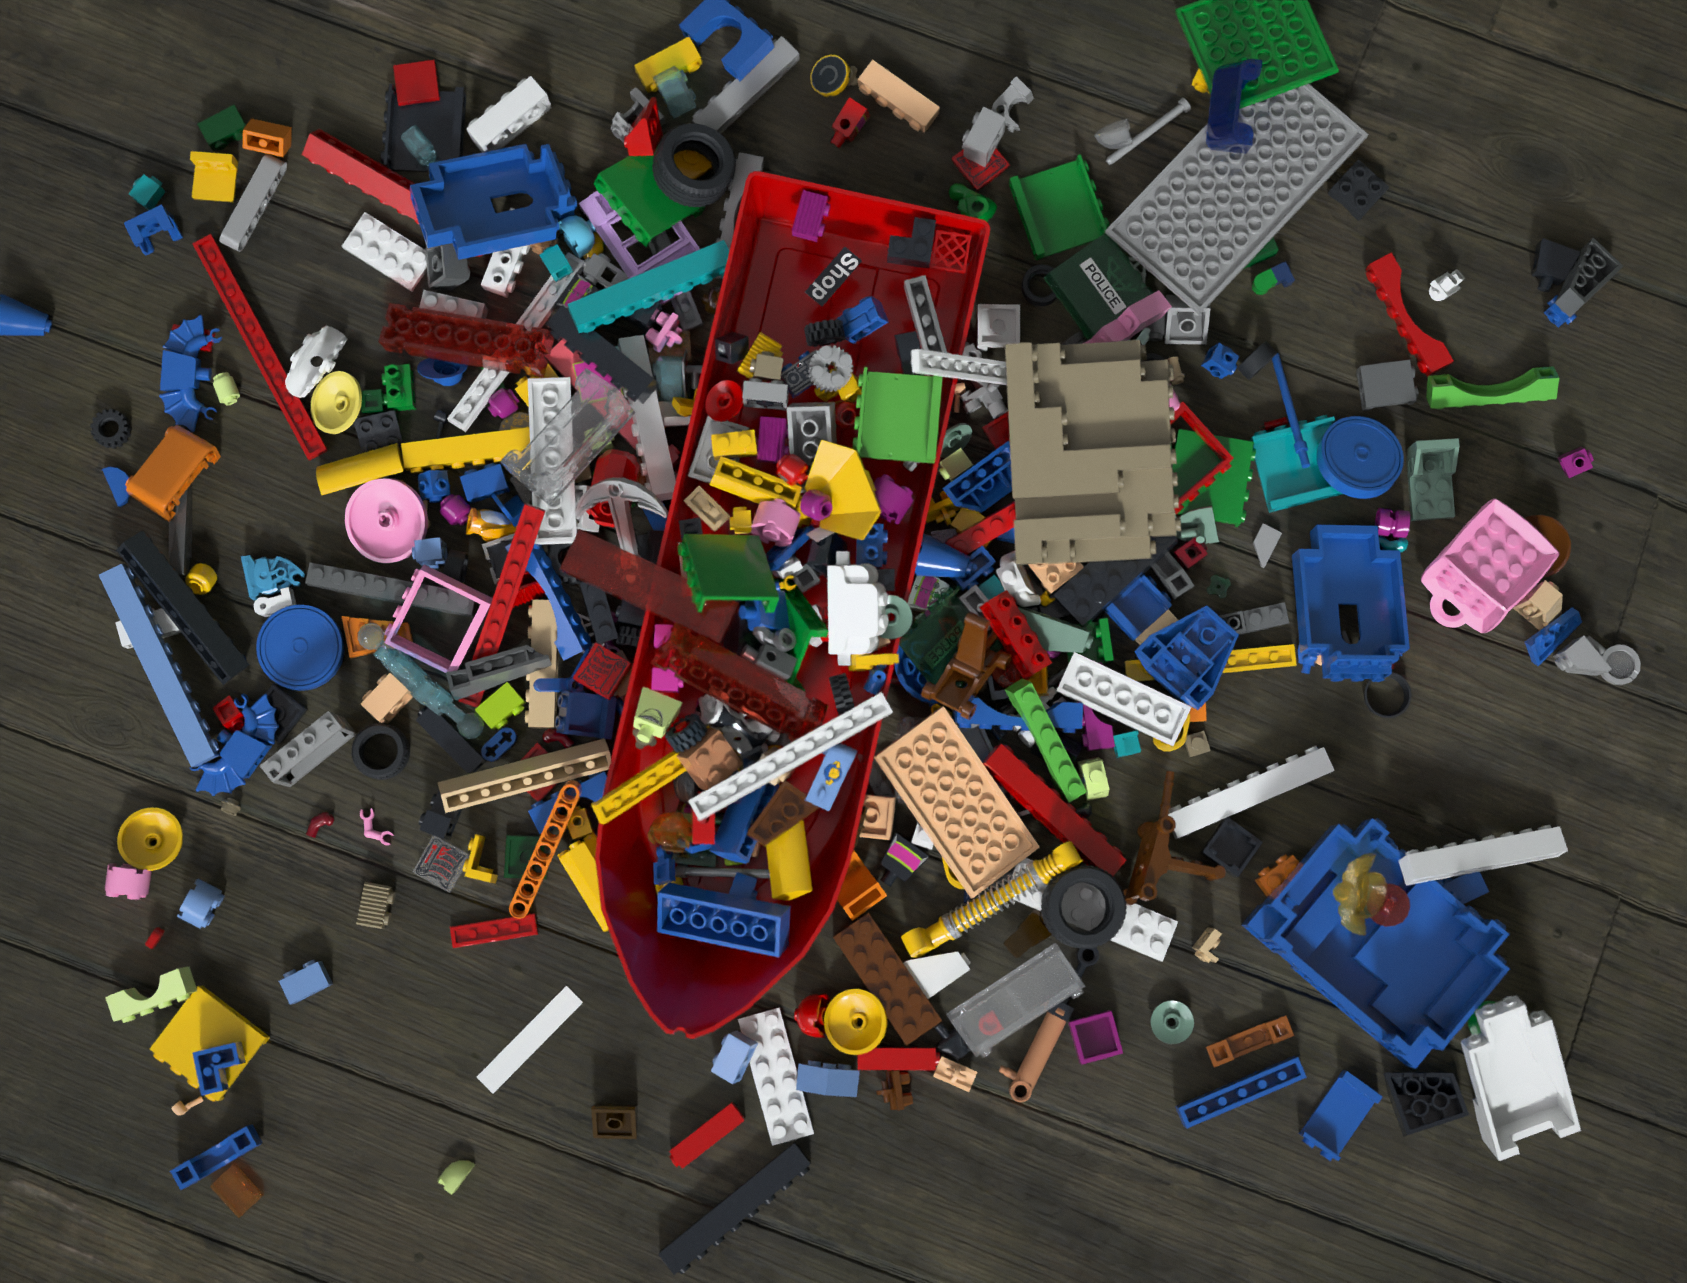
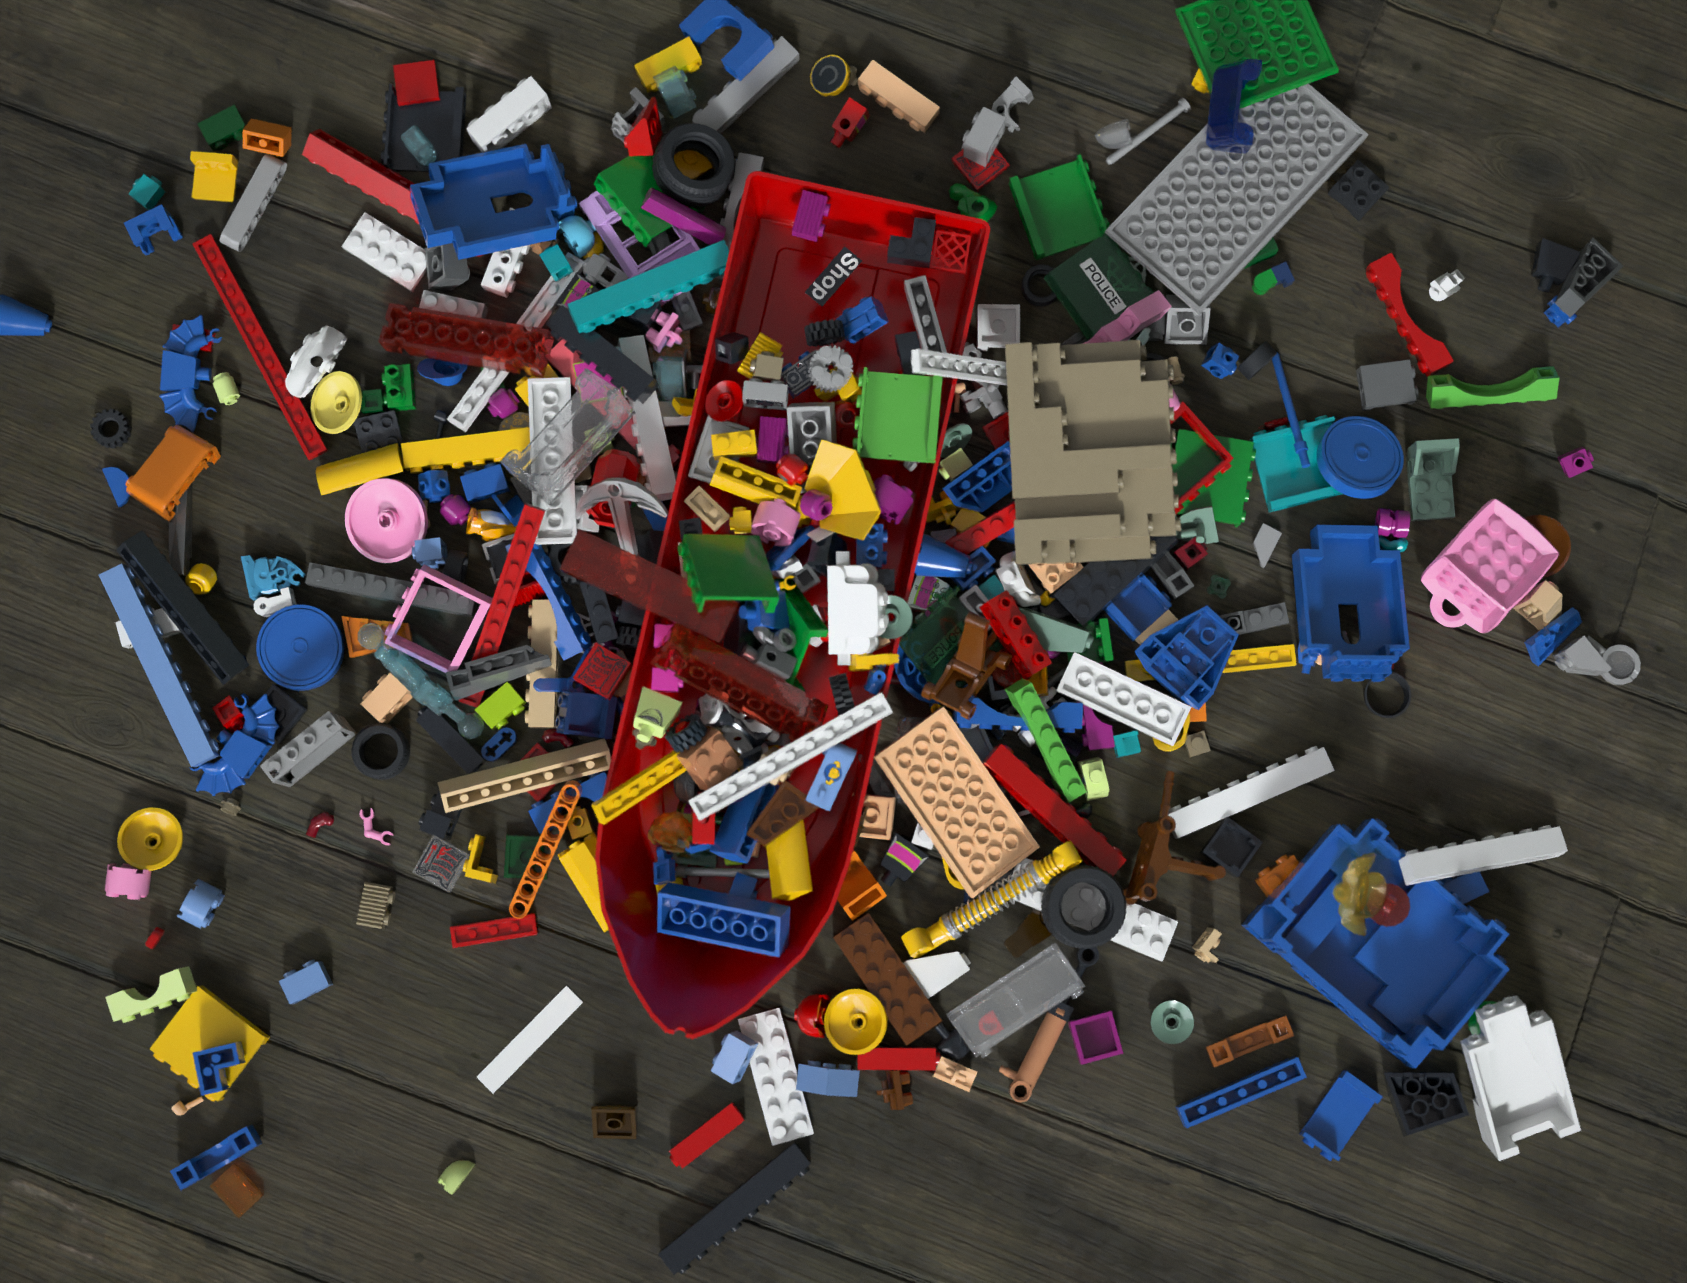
none -> magenta brick [641,187,726,245]

